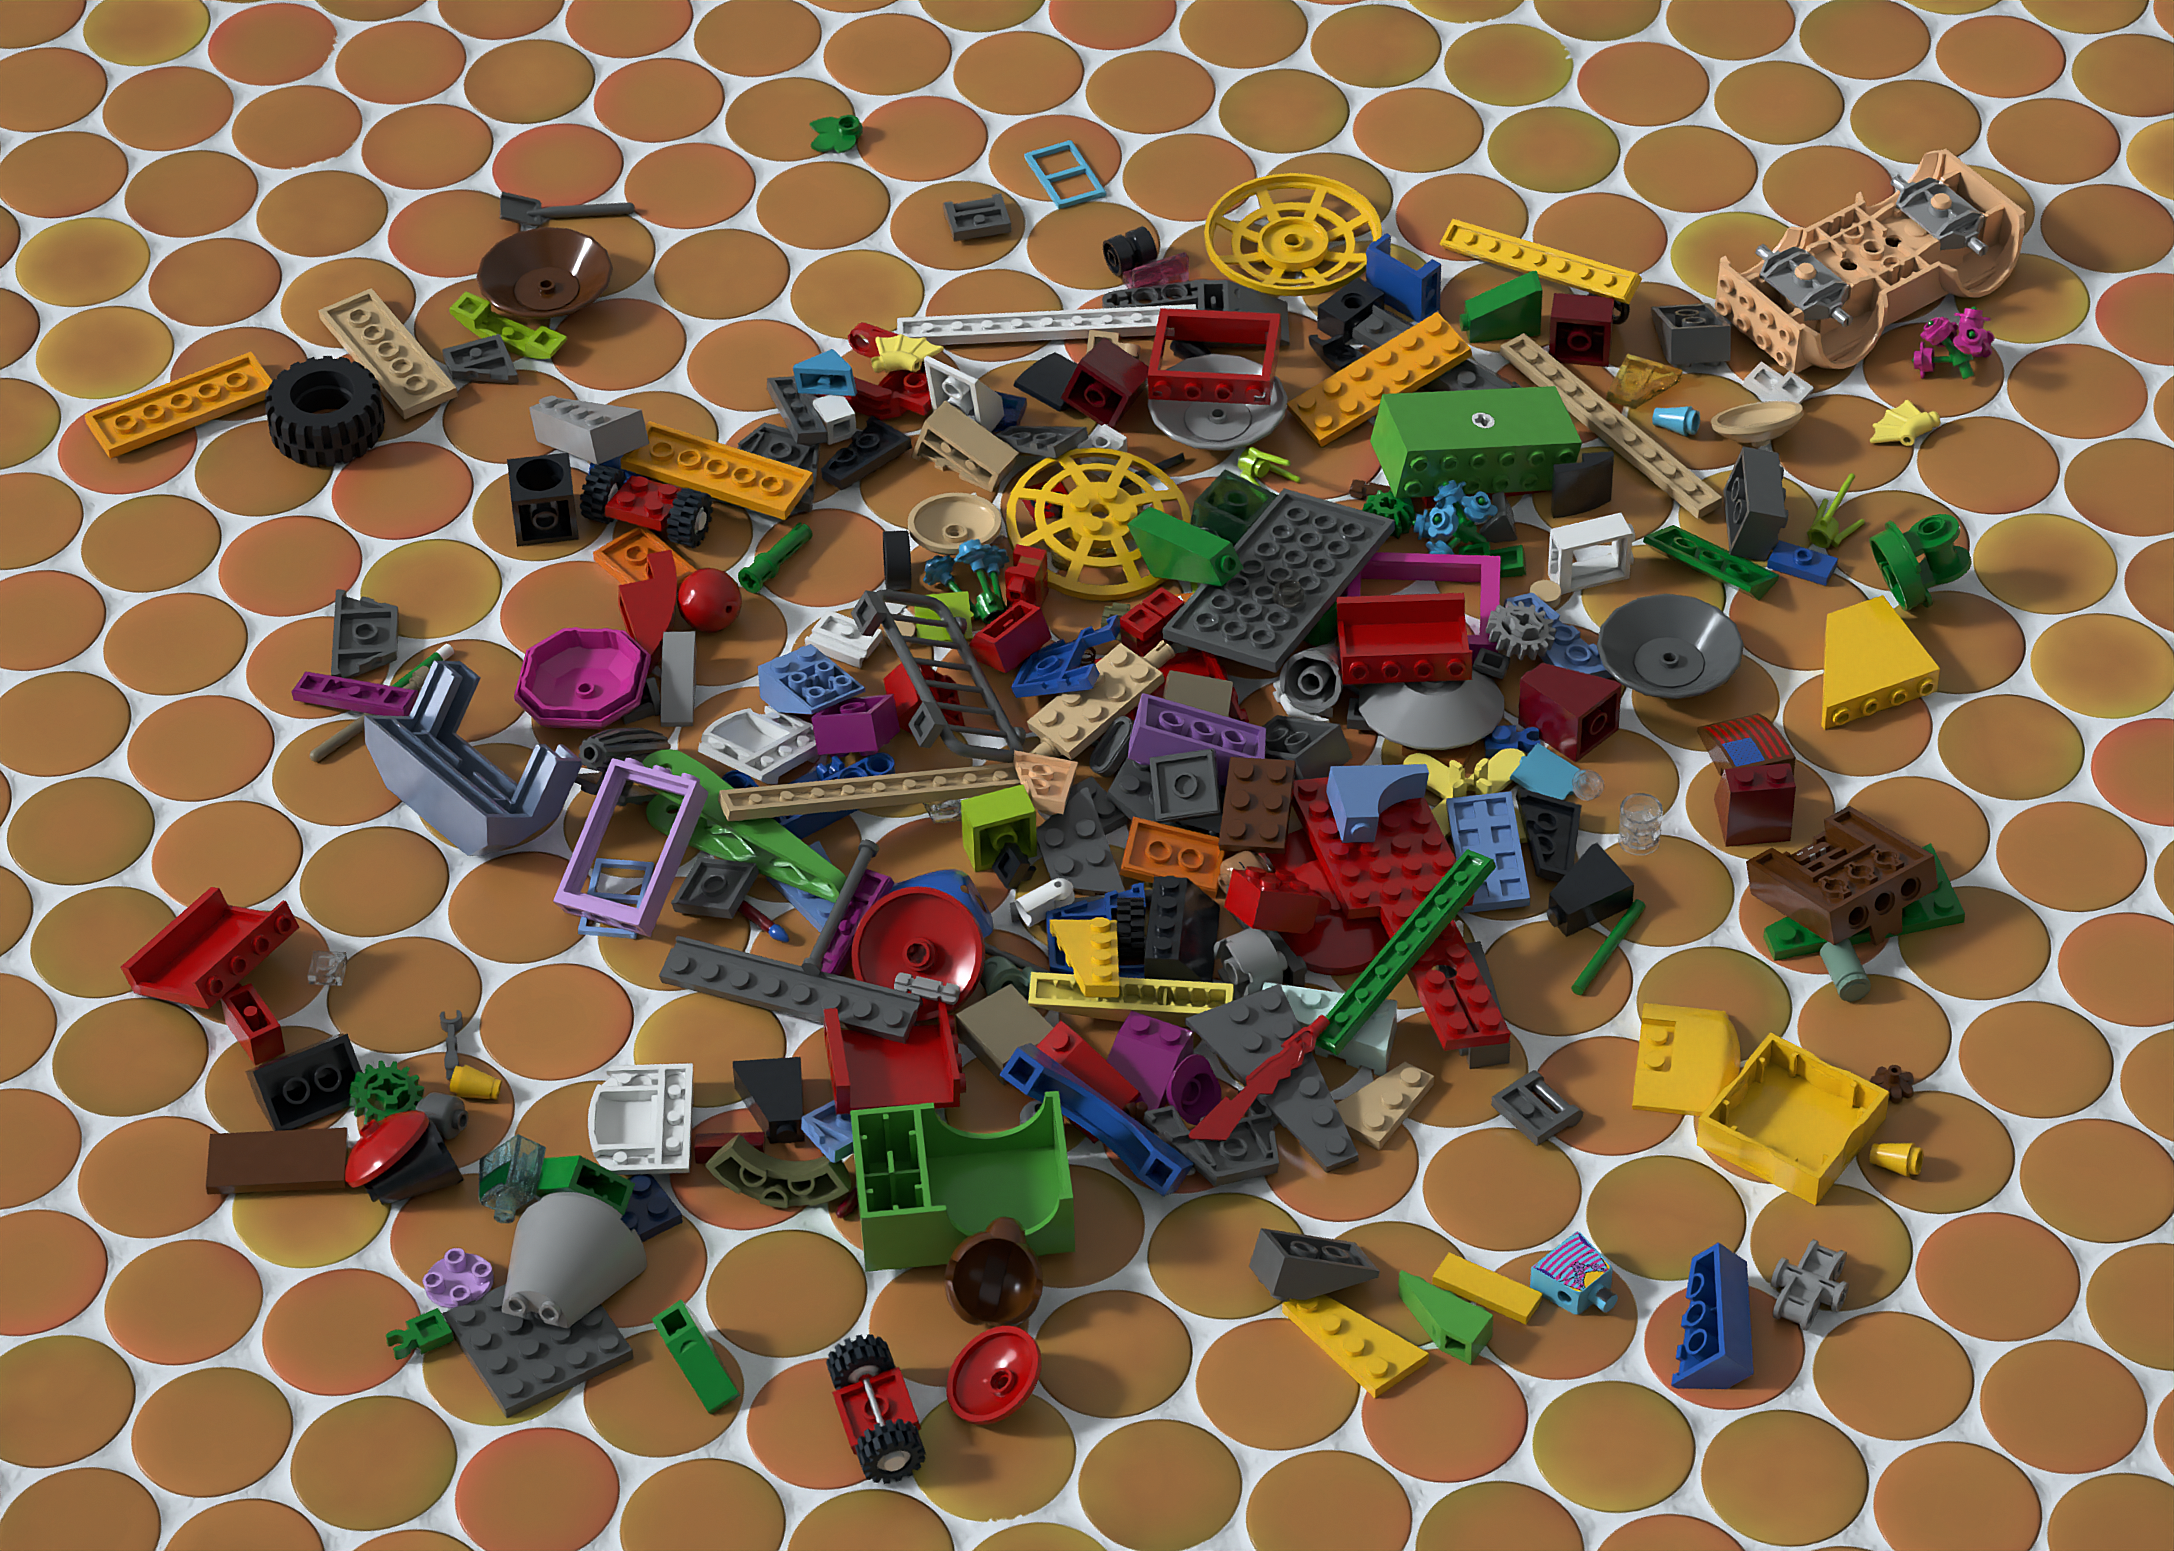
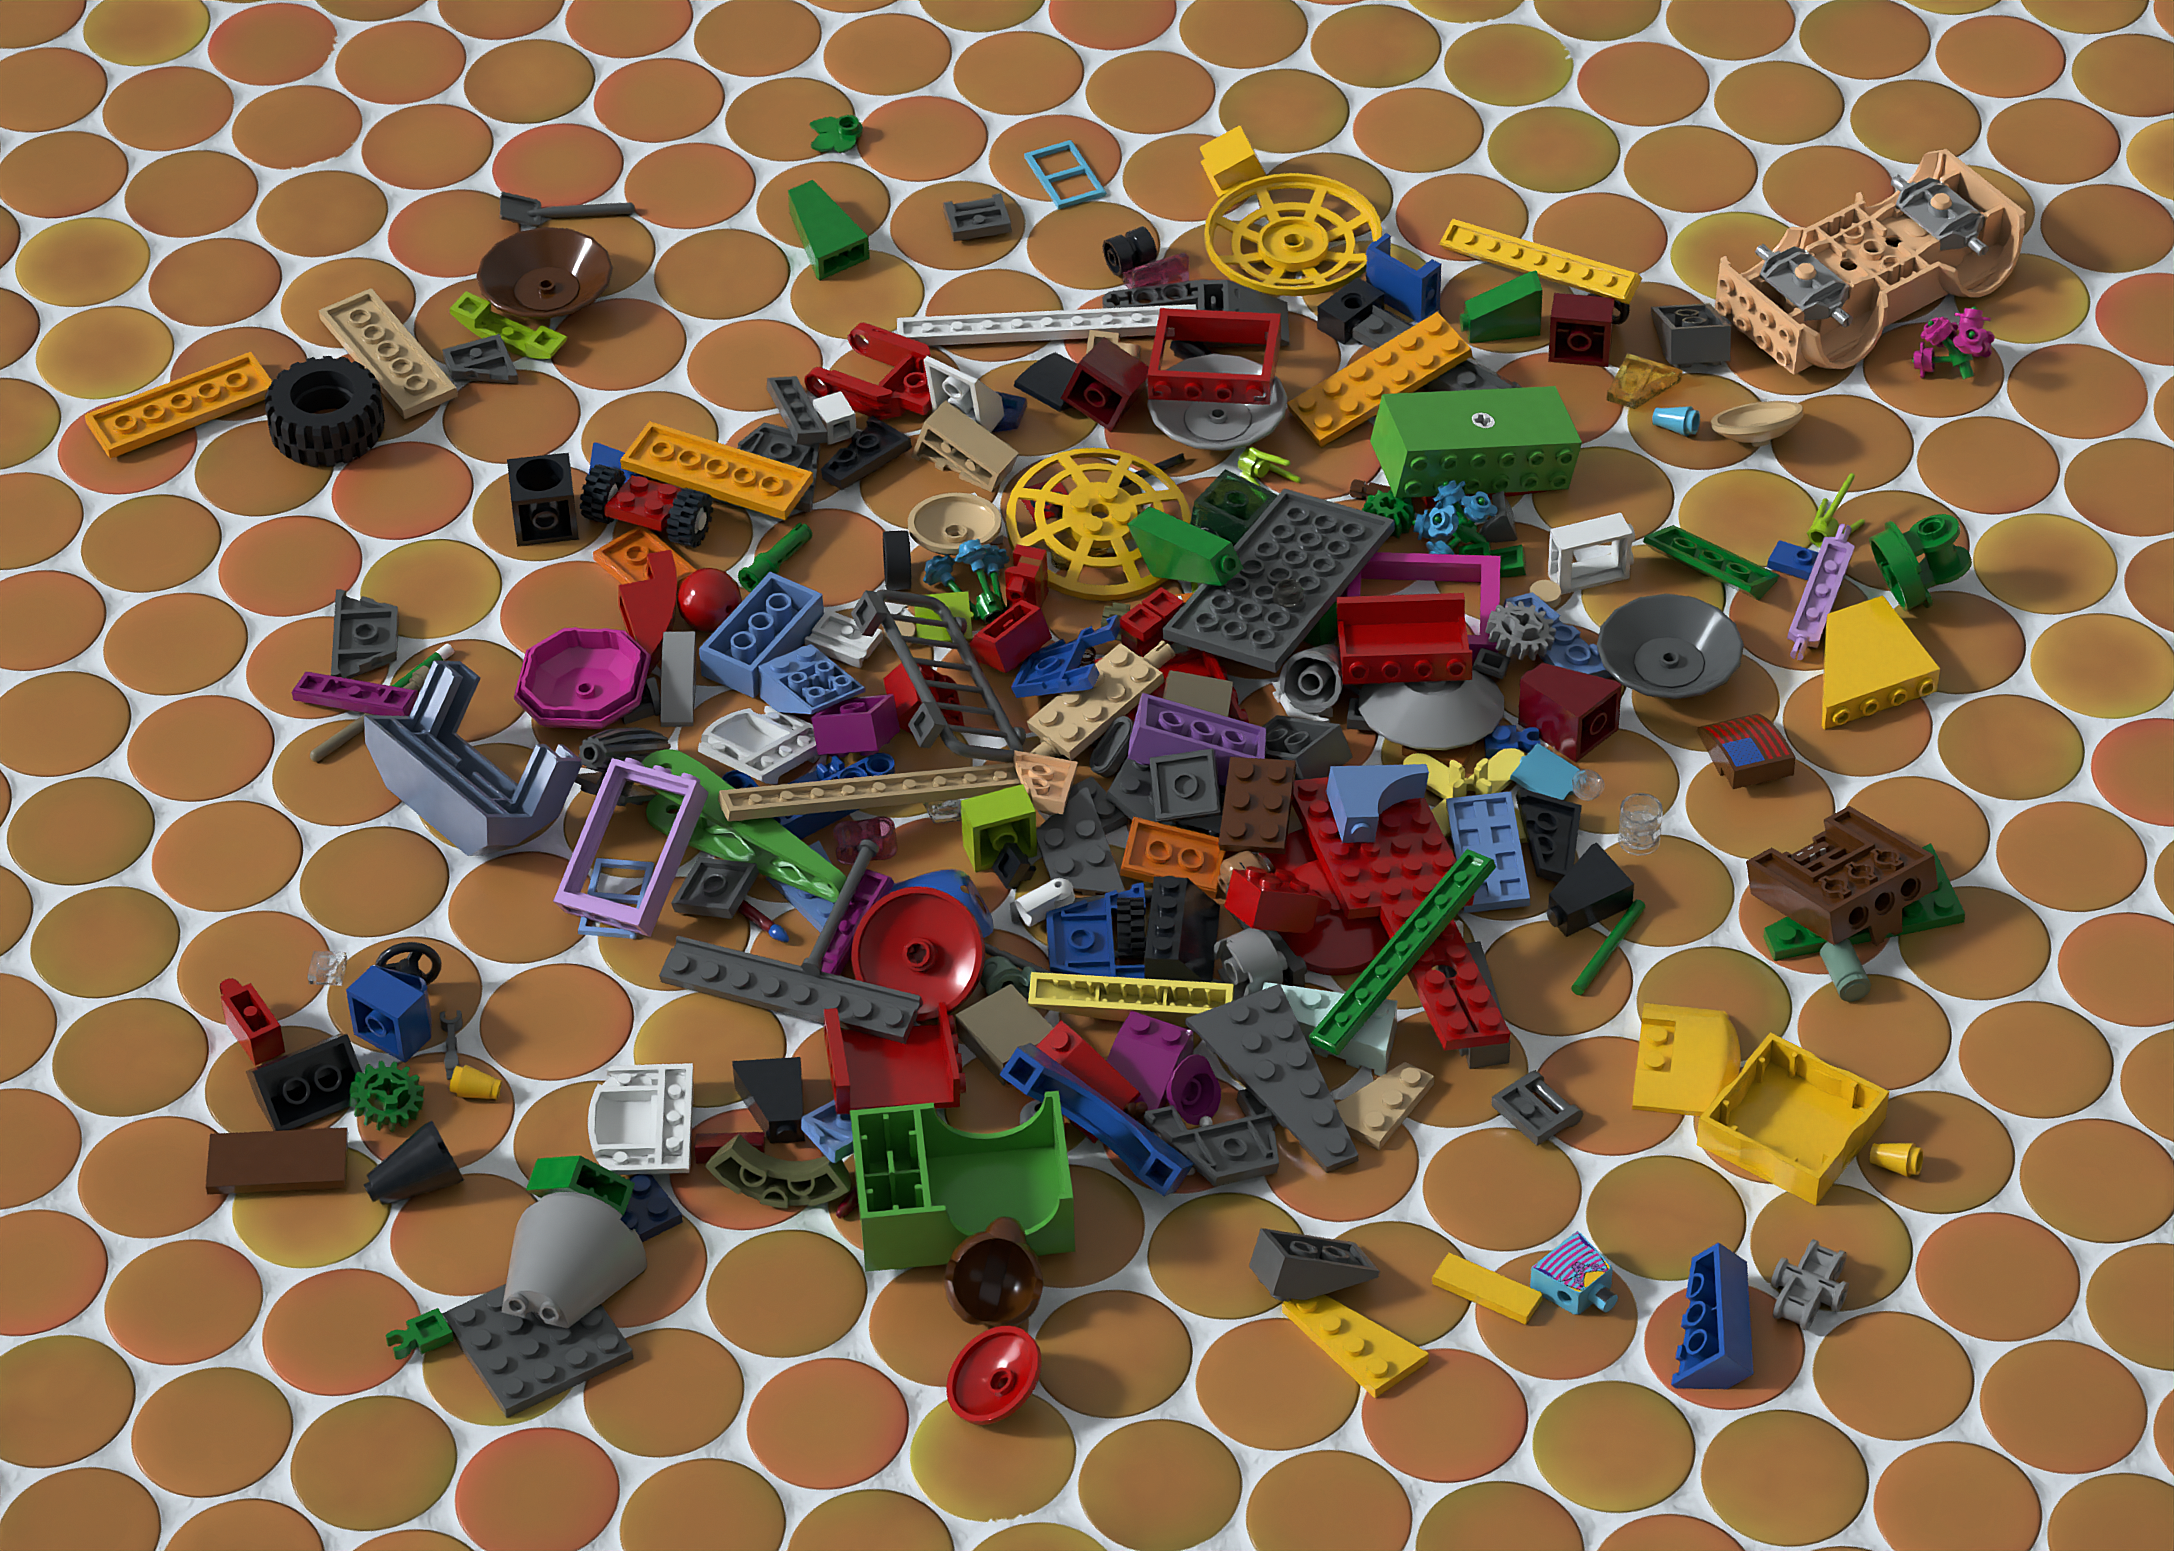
red panel [120,887,300,1009] -> none
red dish [345,1110,430,1187] -> none
dark grey head [415,1092,468,1140] -> none
lavender dish [423,1248,494,1308] -> none
clear light blue torso [478,1134,546,1224] -> none
light grey wedge [529,396,649,465] -> none
green slope [652,1299,741,1415] -> none
dark azure slope [793,349,857,396] -> none
plate [826,1334,926,1484] -> none
light yellow arm [871,334,944,373] -> none
light grey axle [894,973,960,1005] -> none
dark grey wing [995,426,1088,458] -> none
yellow wing [1050,917,1119,998] -> none
white brick [1080,424,1127,479] -> none
red sword [1188,1014,1330,1141] -> none
black slope [1308,334,1365,373] -> none
bright green slope [1398,1270,1493,1365] -> none
tan plate [1500,333,1722,519] -> none
black slope [1551,451,1614,518] -> none
dark red slope [1714,763,1796,847] -> none
dark grey brick [1723,446,1789,561] -> none
white slope [1742,362,1814,404] -> none
reddish brown plant [1869,1065,1914,1103] -> none
light yellow arm [1870,400,1941,446] -> none
none -> blue piece [346,942,442,1063]
none -> medium blue brick [699,572,824,698]
none -> green slope [788,180,870,281]
none -> clear pink piece [833,816,898,864]
none -> yellow plate [1199,125,1267,199]
none -> lavender plate [1787,524,1855,660]

